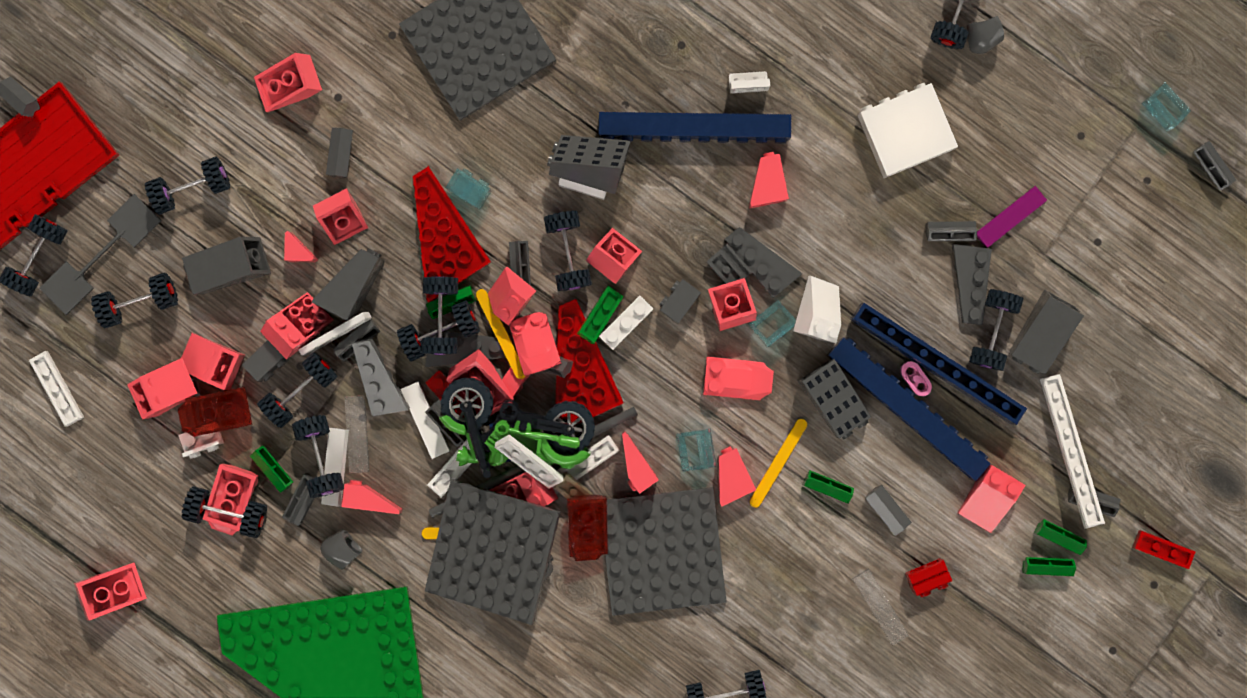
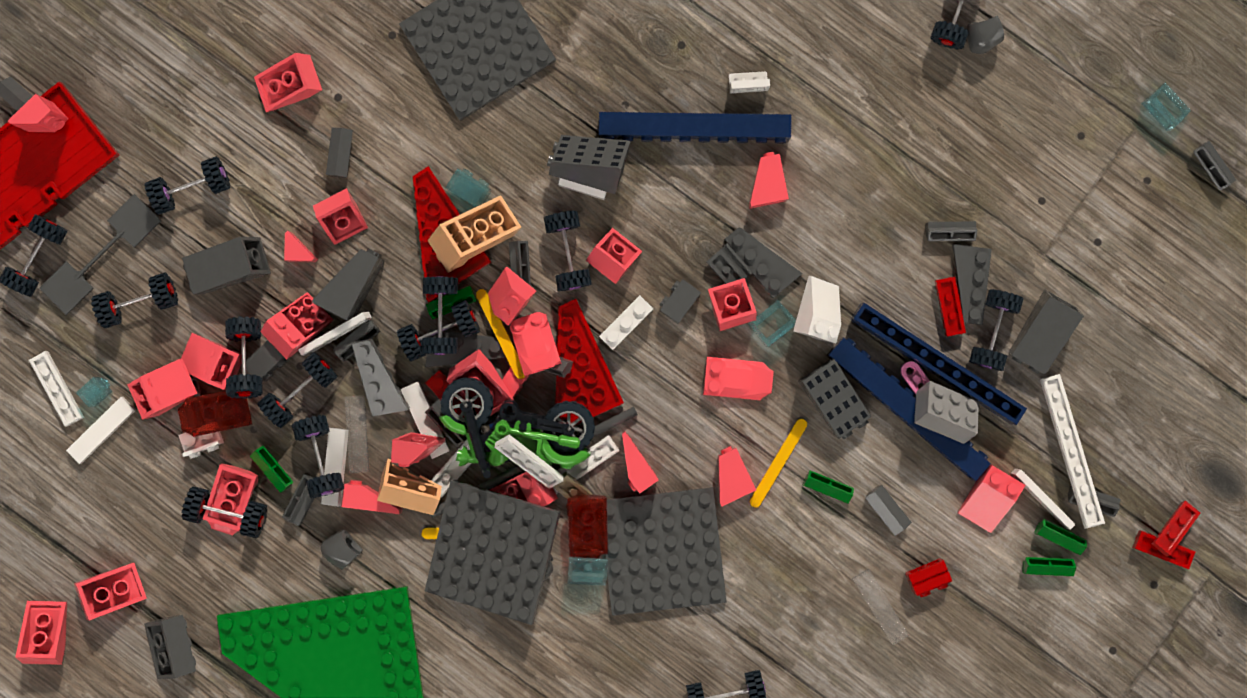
green plate [577,286,624,344] -> none
clear light blue tile [677,428,716,472] -> none
white brick [858,83,958,178] -> none
magenta tile [977,185,1047,248] -> none
none -> coral slope [8,94,68,132]
none -> coral slope [15,601,67,665]
none -> white tile [66,397,136,464]
none -> clear light blue brick [76,377,113,407]
none -> dark grey slope [144,615,196,679]
none -> black axle [225,316,263,399]
none -> light nougat wedge [377,458,442,515]
none -> coral slope [391,432,445,467]
none -> light nougat hinge [427,195,521,273]
none -> clear light blue brick [567,557,608,585]
none -> light grey brick [914,381,979,444]
none -> red plate [935,277,966,337]
none -> white tile [1010,469,1075,530]
none -> red plate [1151,500,1201,557]

